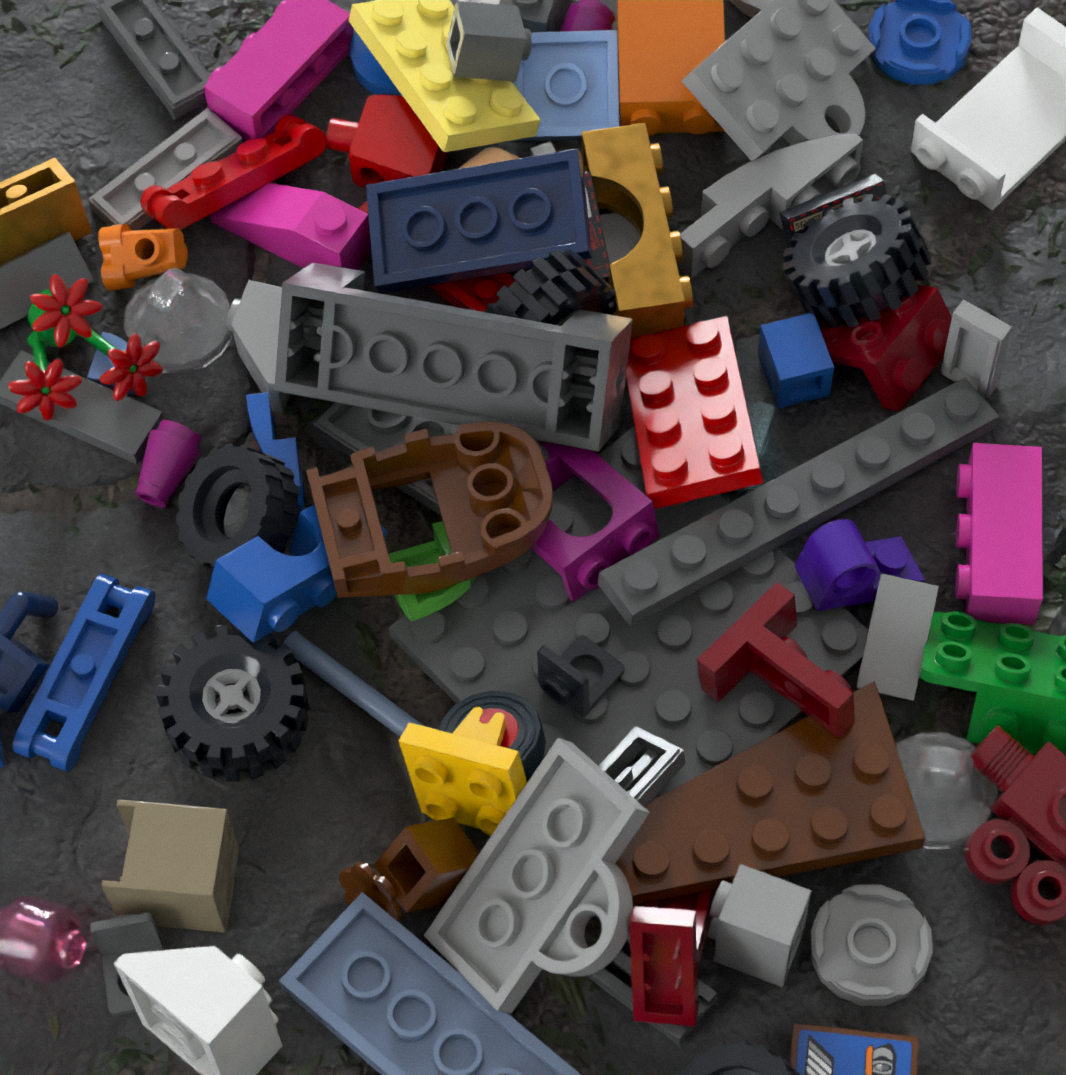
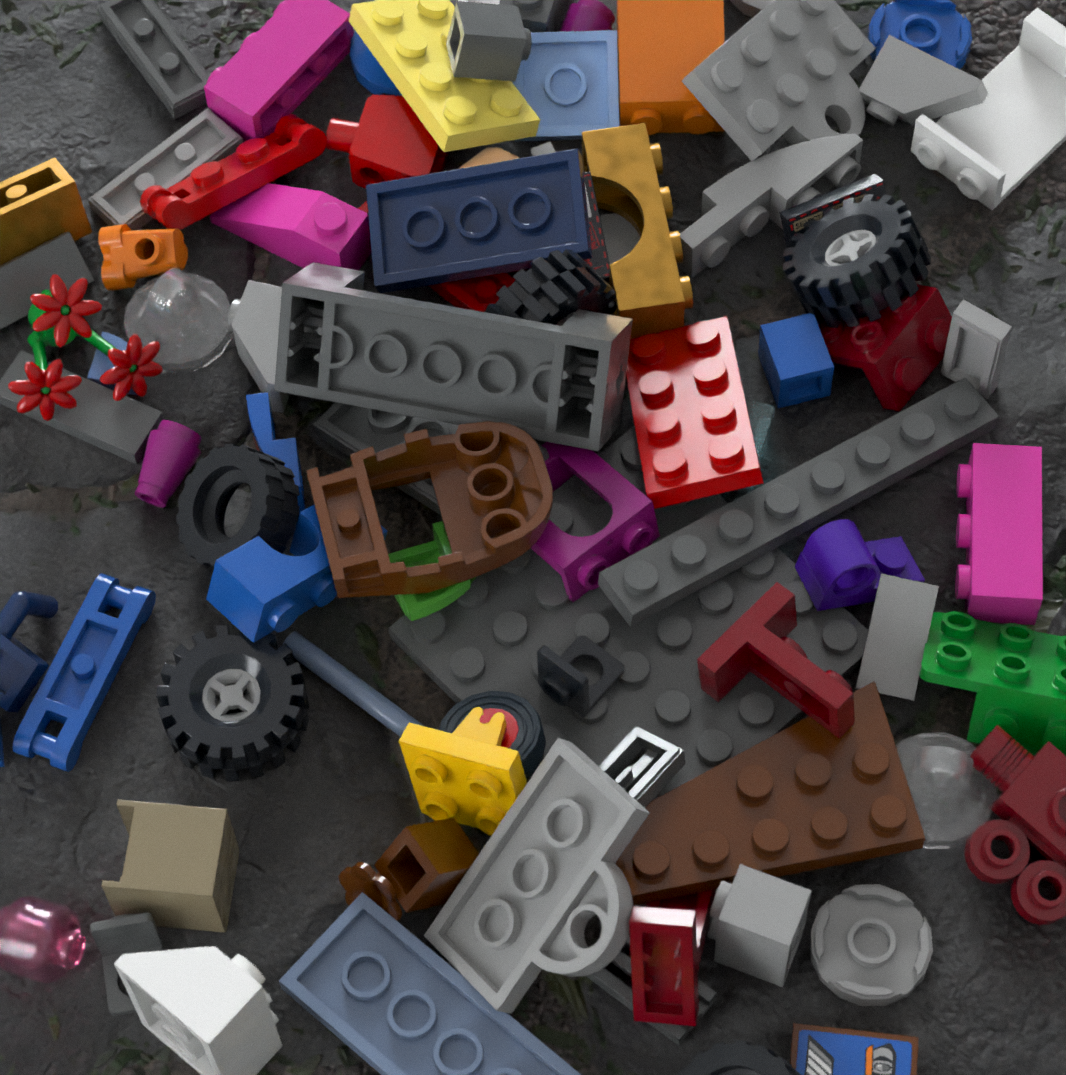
none -> light grey slope [858,35,988,126]

